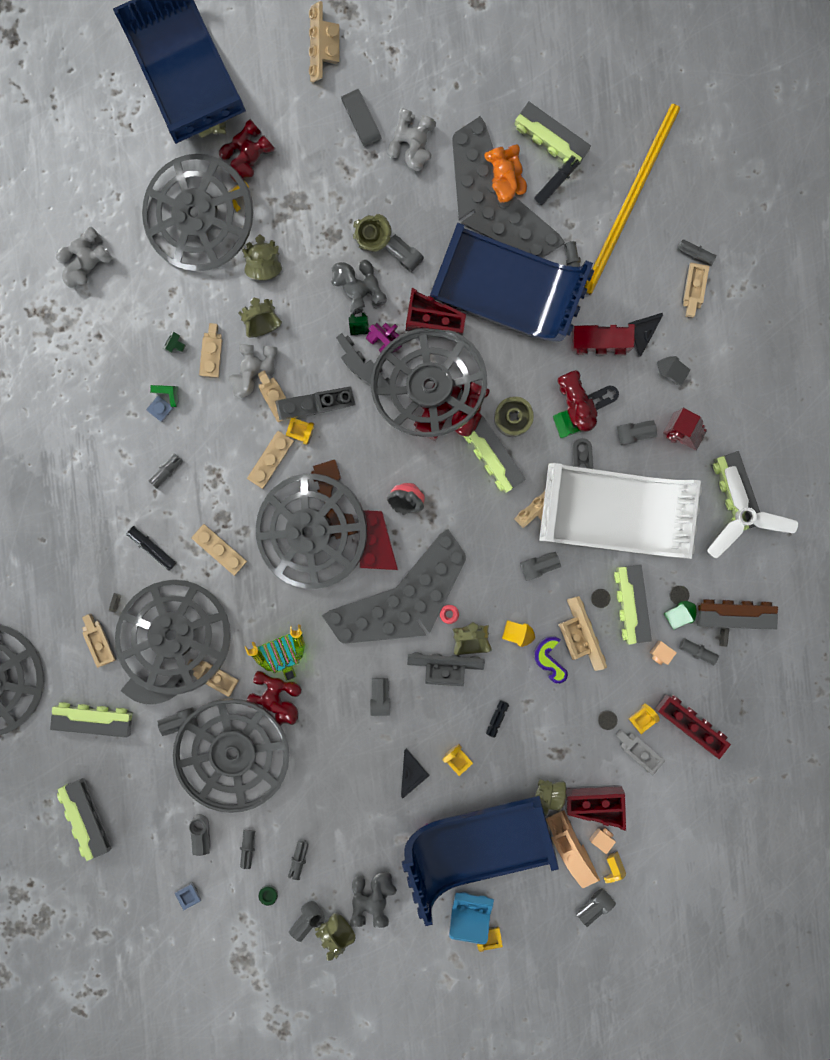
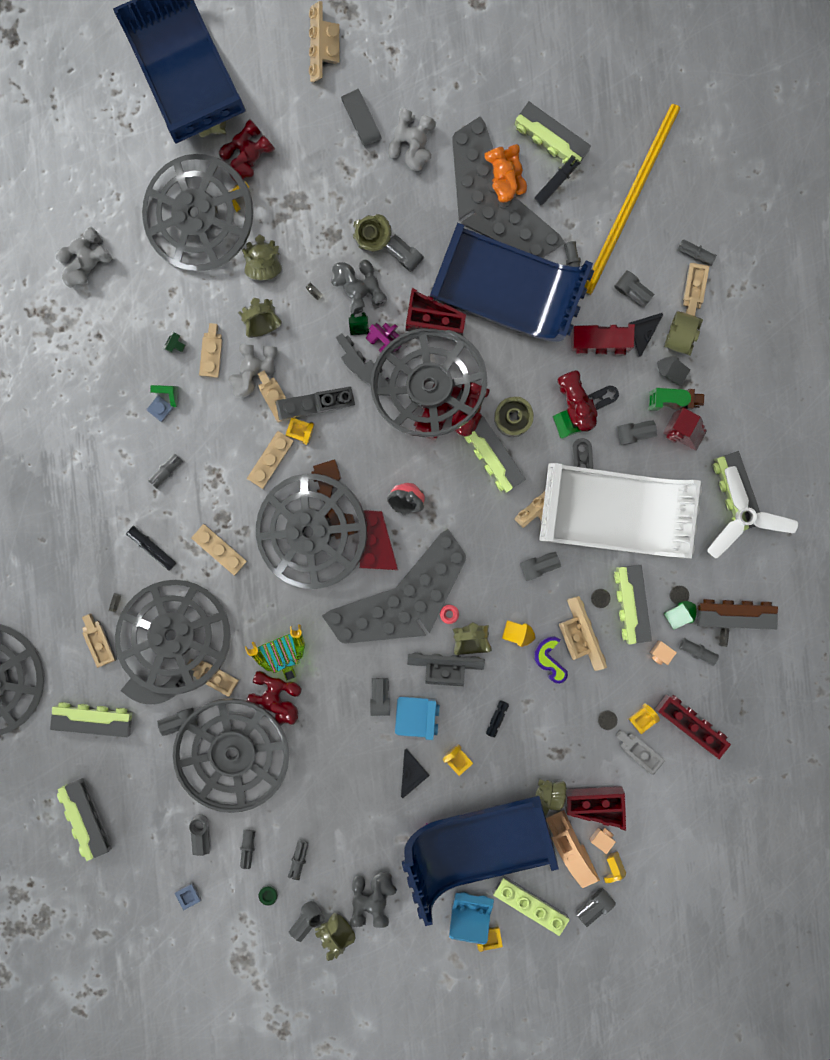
none -> clear smoke tile [305,282,324,300]
none -> dark azure bracket [395,697,440,740]
none -> yellowish green piece [492,875,570,936]
none -> dark grey piece [614,270,655,308]
none -> green hips [649,388,705,411]
none -> olive brick [664,311,703,356]

